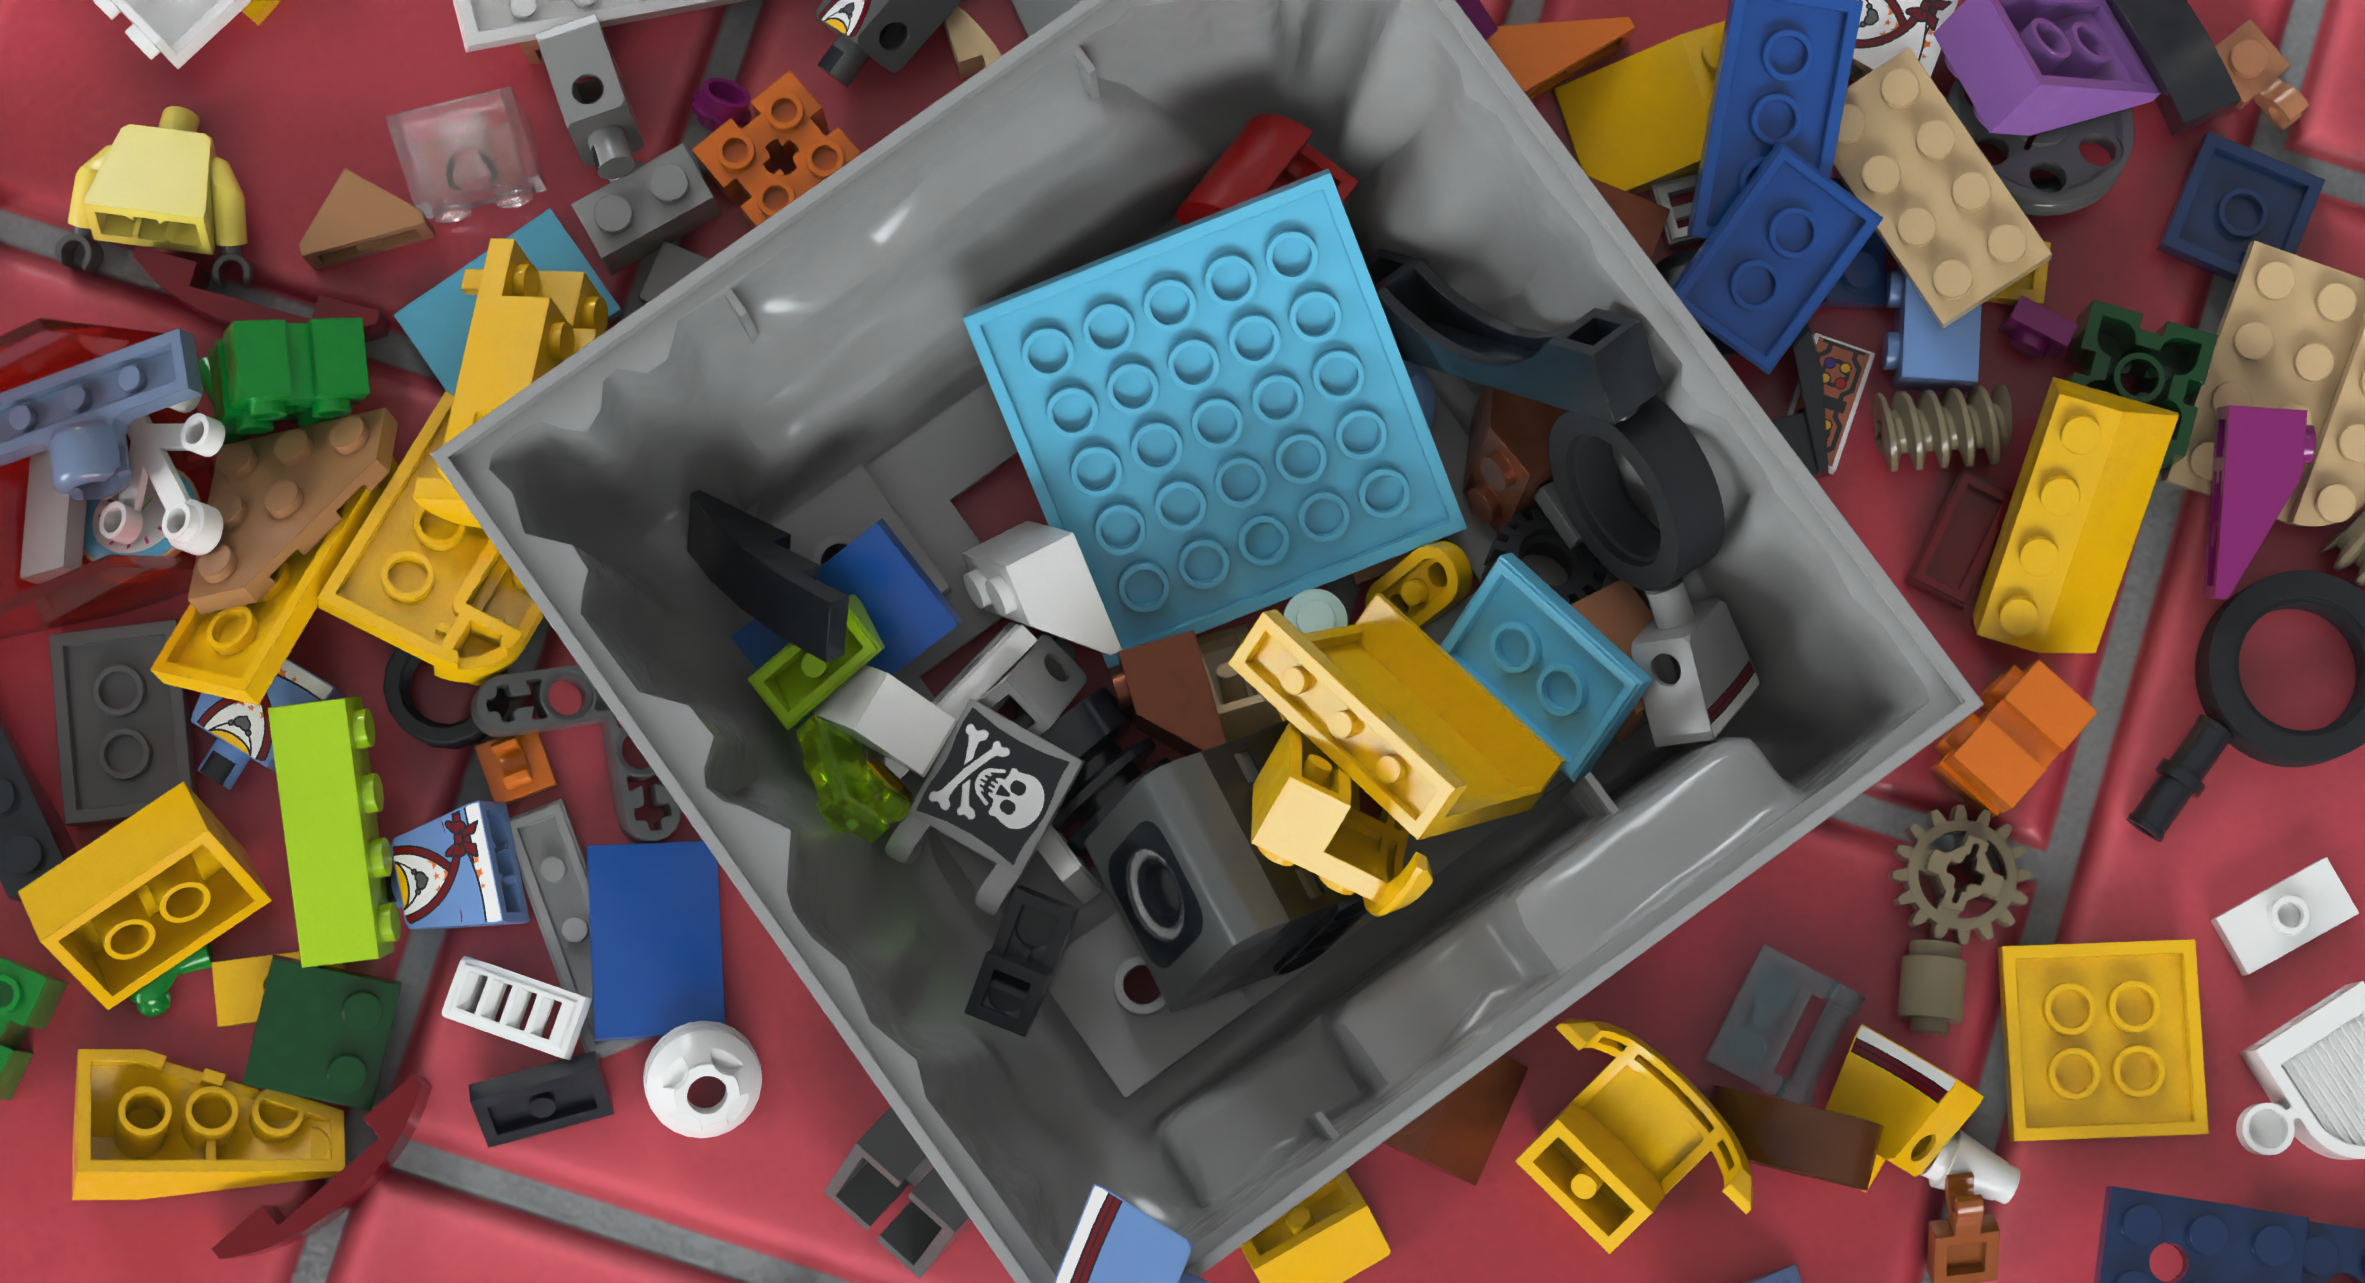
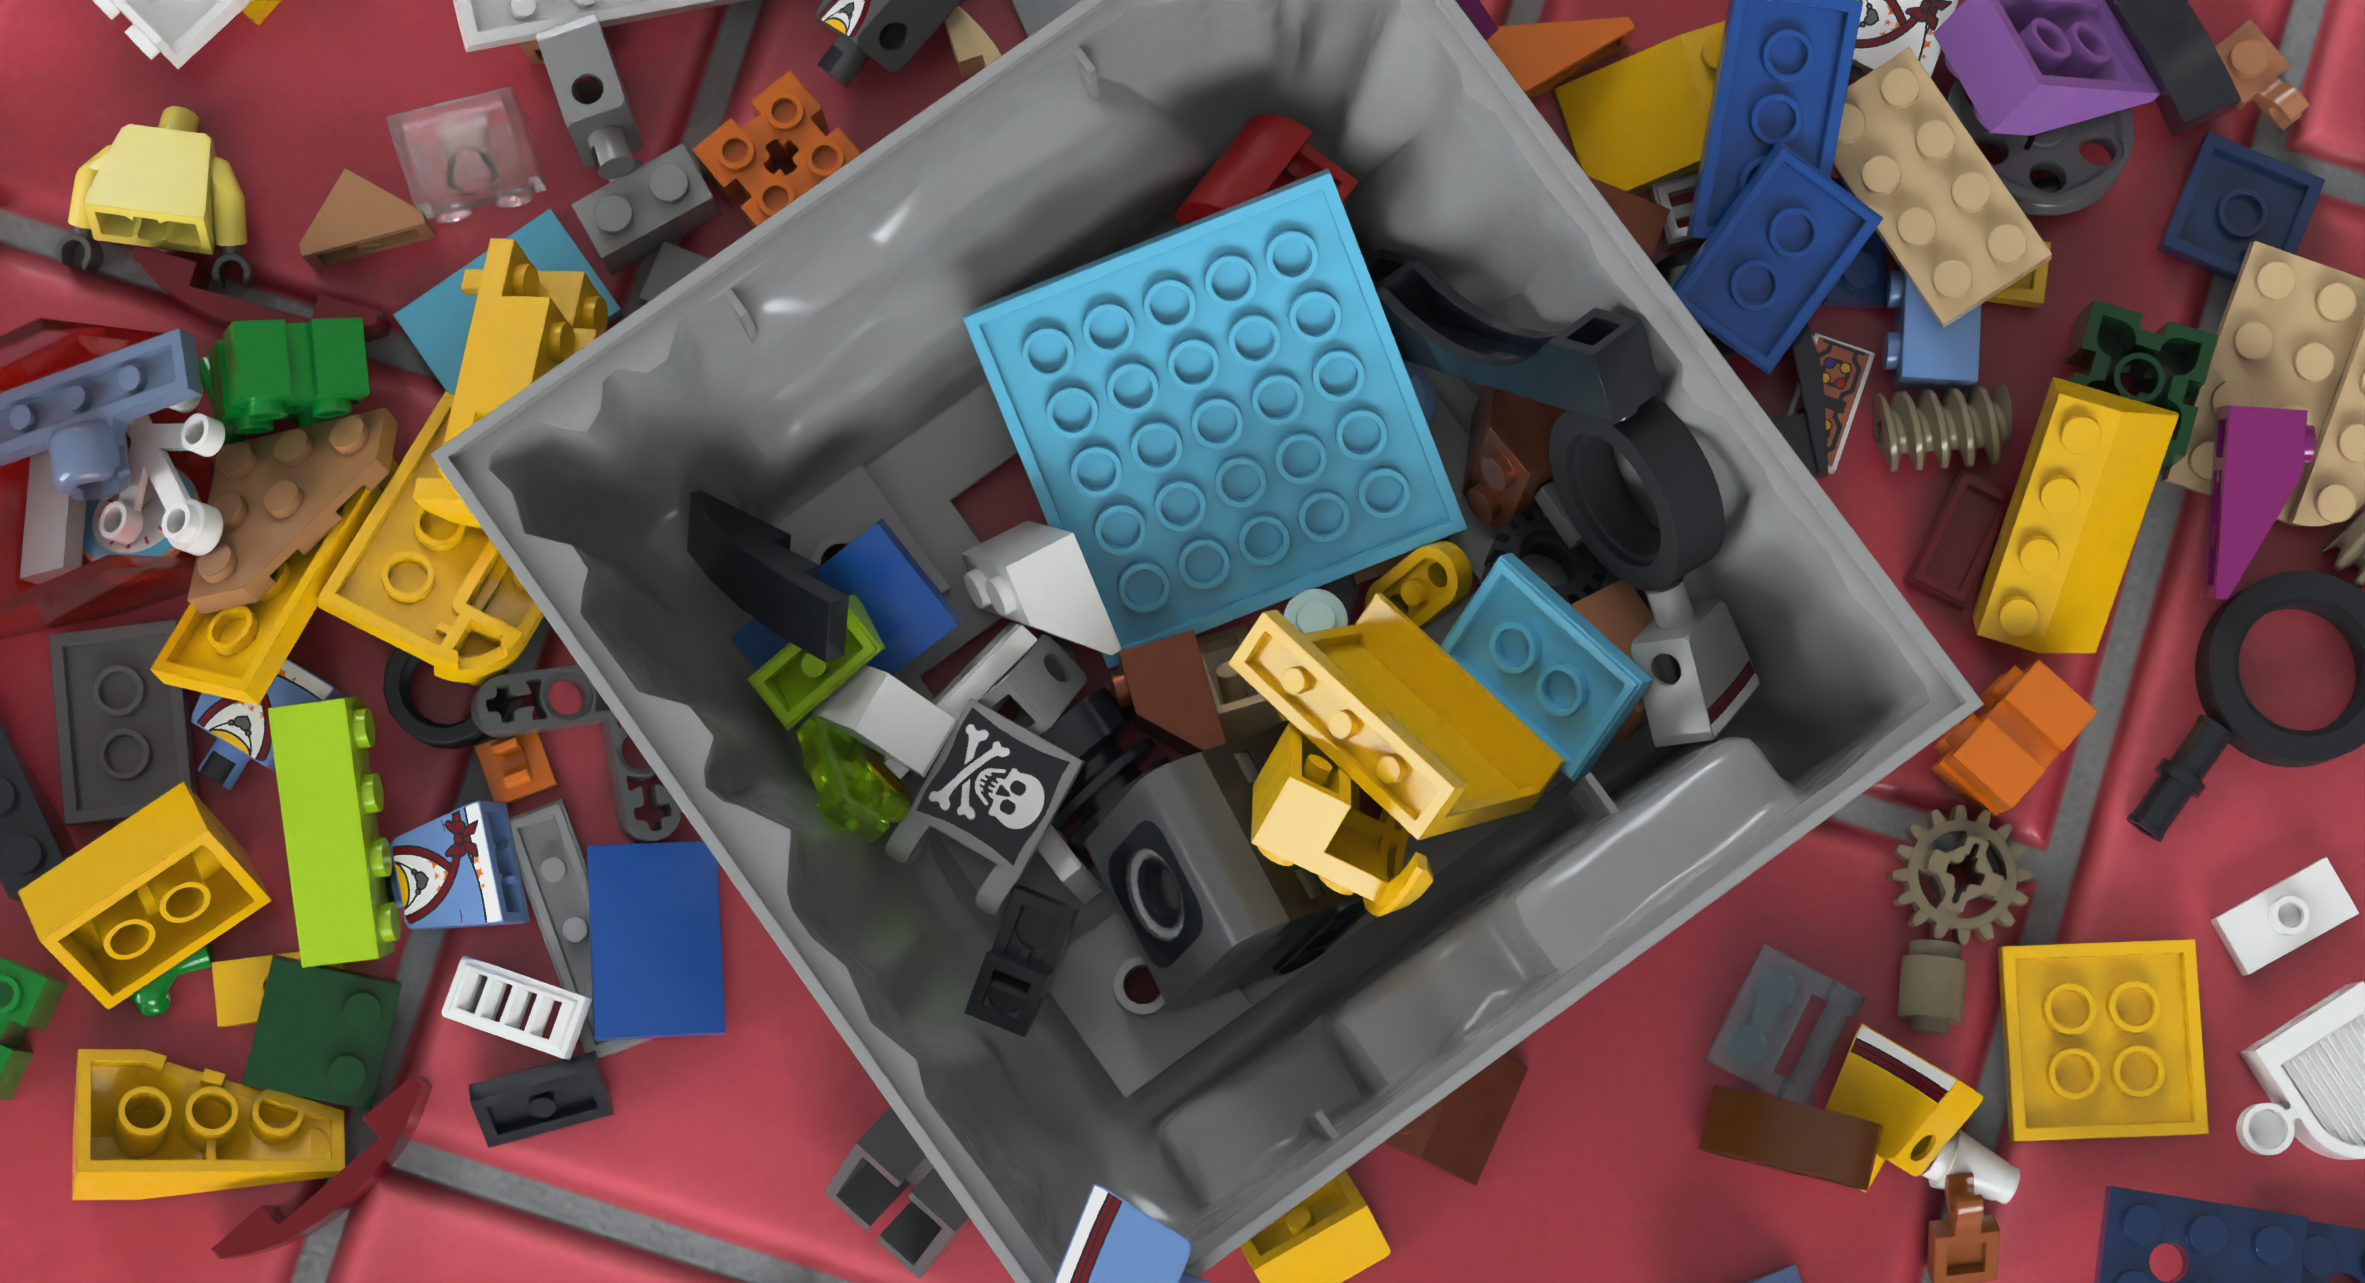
white piece [643,1021,762,1138] -> none
magenta plate [691,78,751,132] -> none
yellow piece [1515,1018,1754,1254] -> none
magenta plate [1998,295,2078,359] -> none

